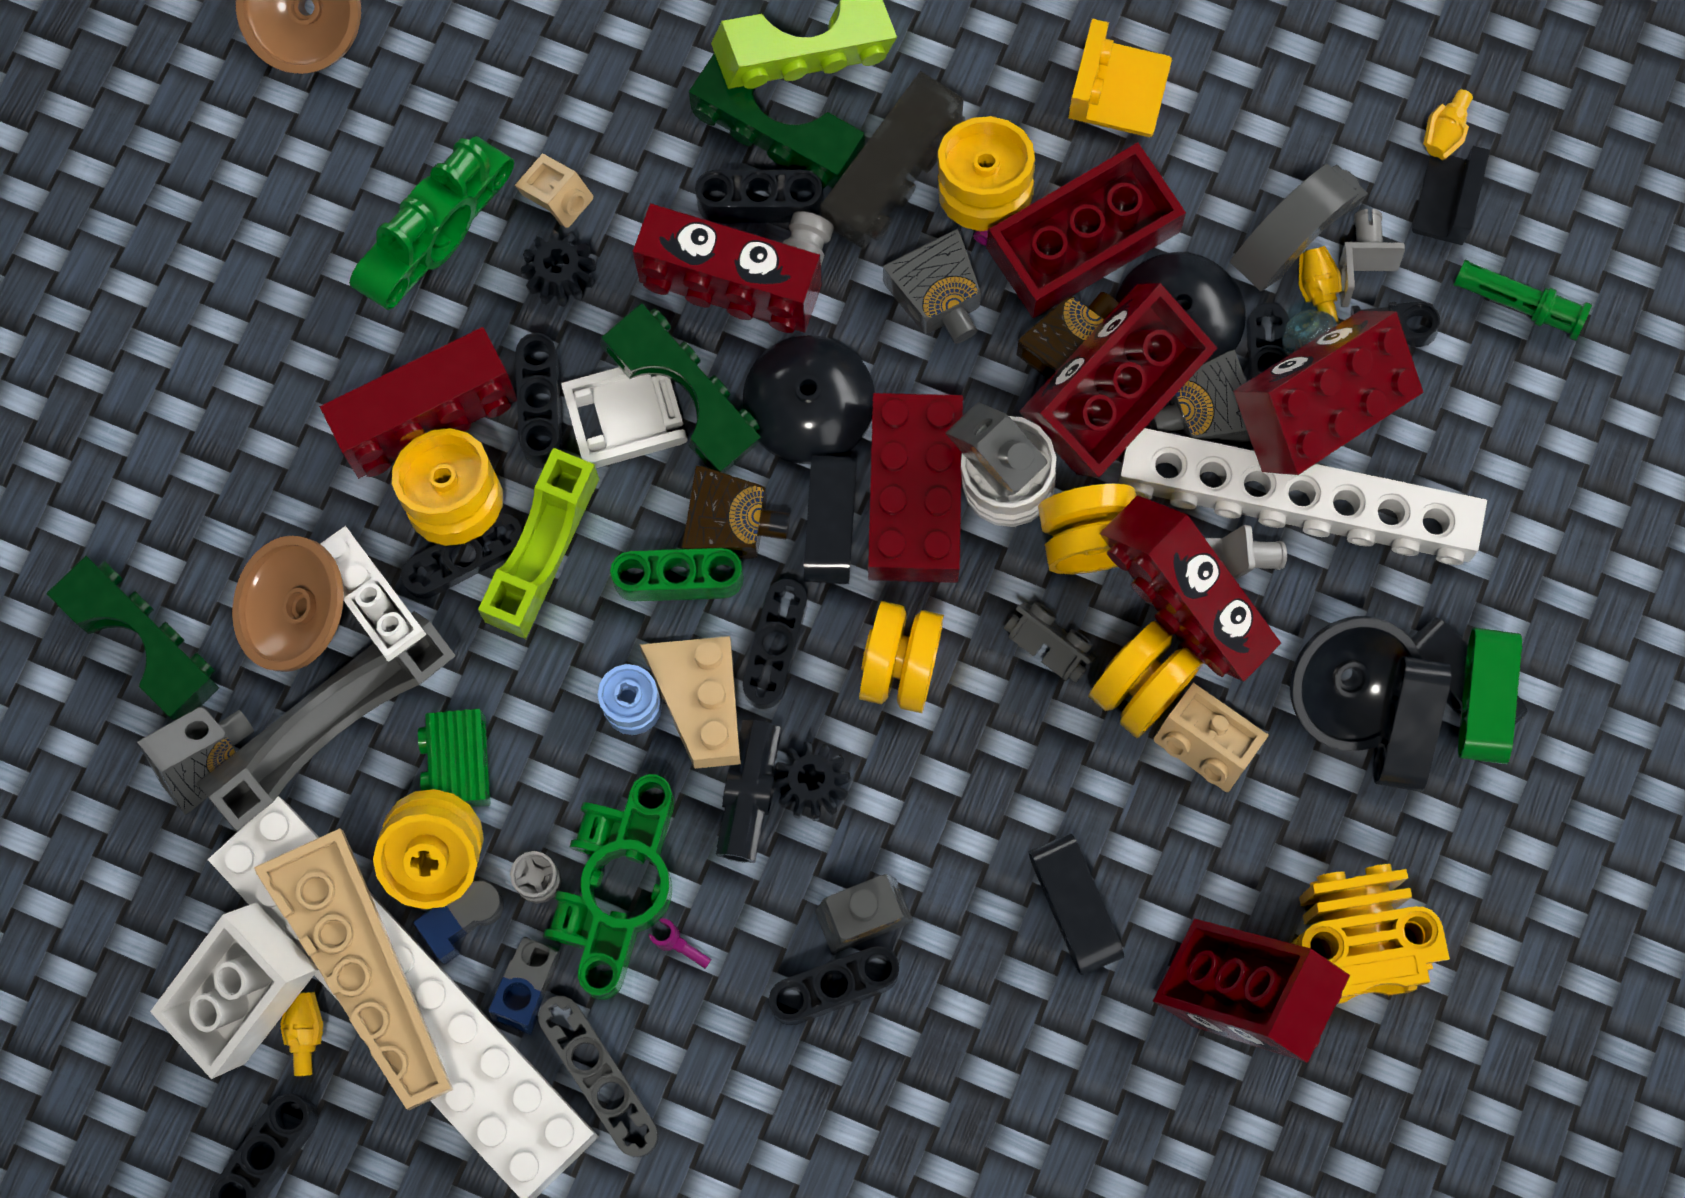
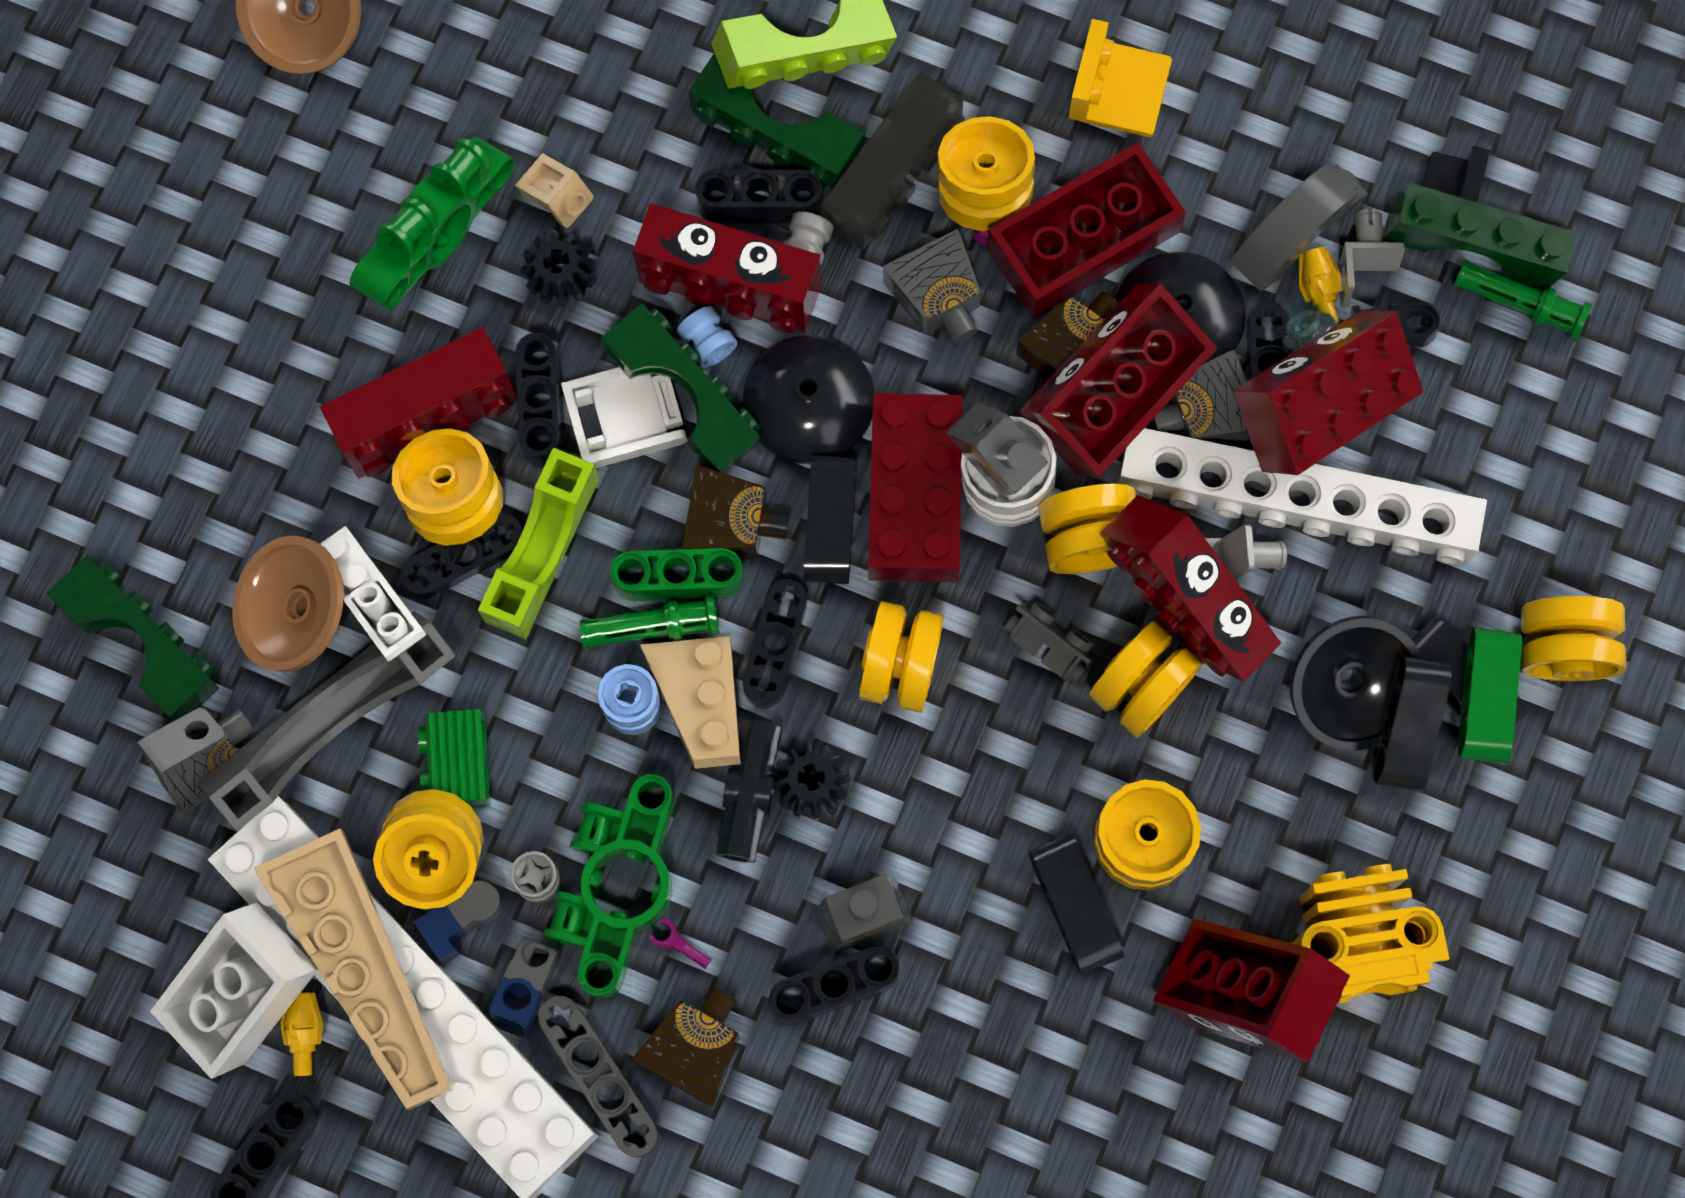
tan bracket [1154,682,1269,792] -> none
yellow piece [1423,89,1473,160] -> none
none -> green pin [580,594,720,649]
none -> dark brown torso [632,987,740,1108]
none -> light blue wheel [677,306,737,368]
none -> yellow wheel [1093,780,1201,891]
none -> dark green arch [1382,182,1576,289]
none -> yellow wheel [1521,596,1626,681]

